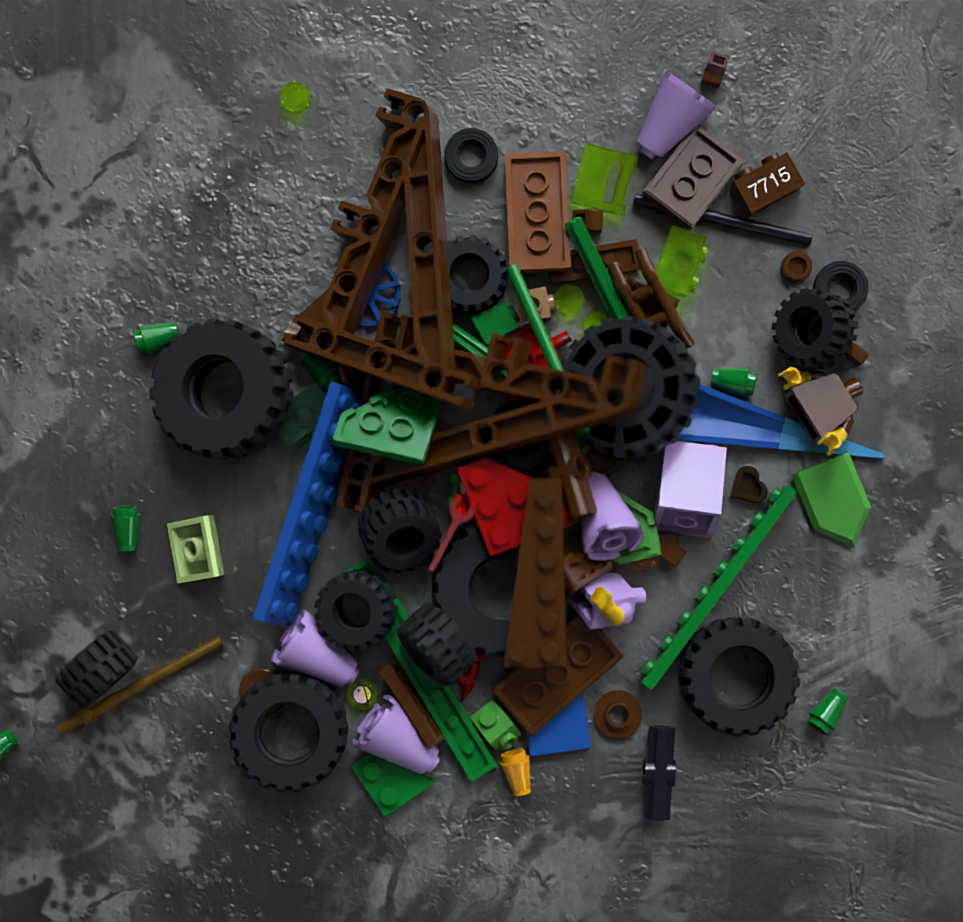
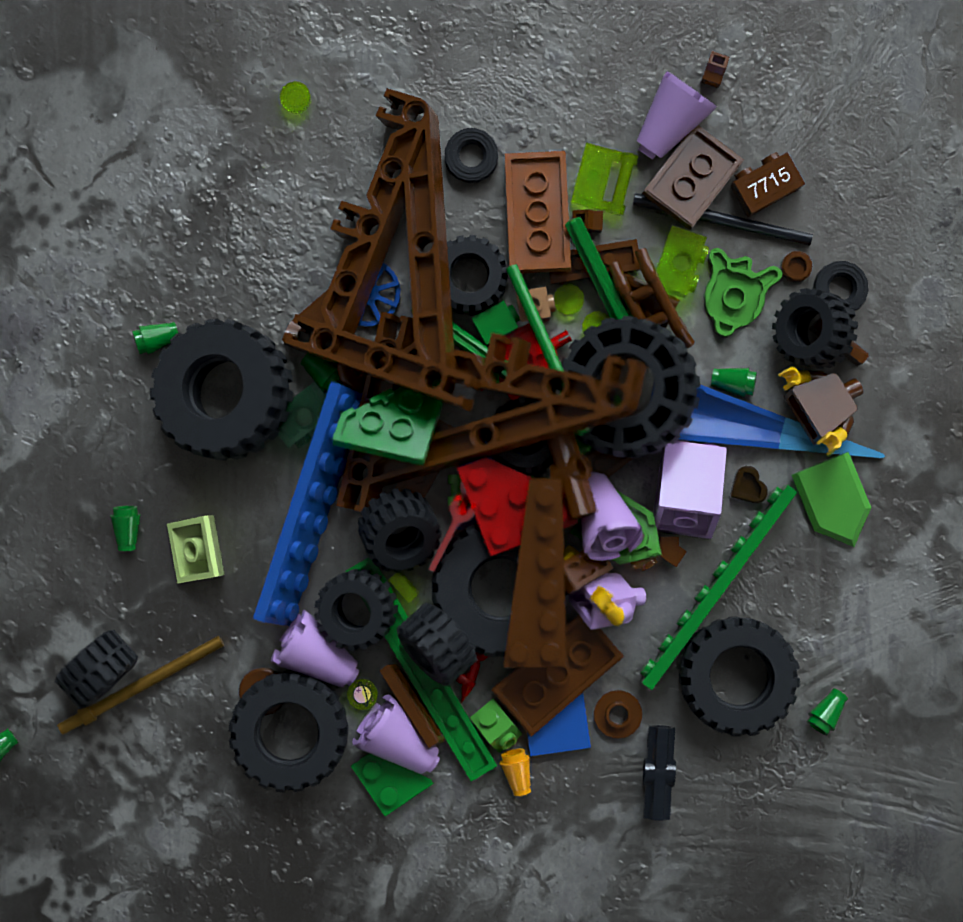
none -> clear neon green tile [389,572,419,603]
none -> bright green tile [704,248,782,337]

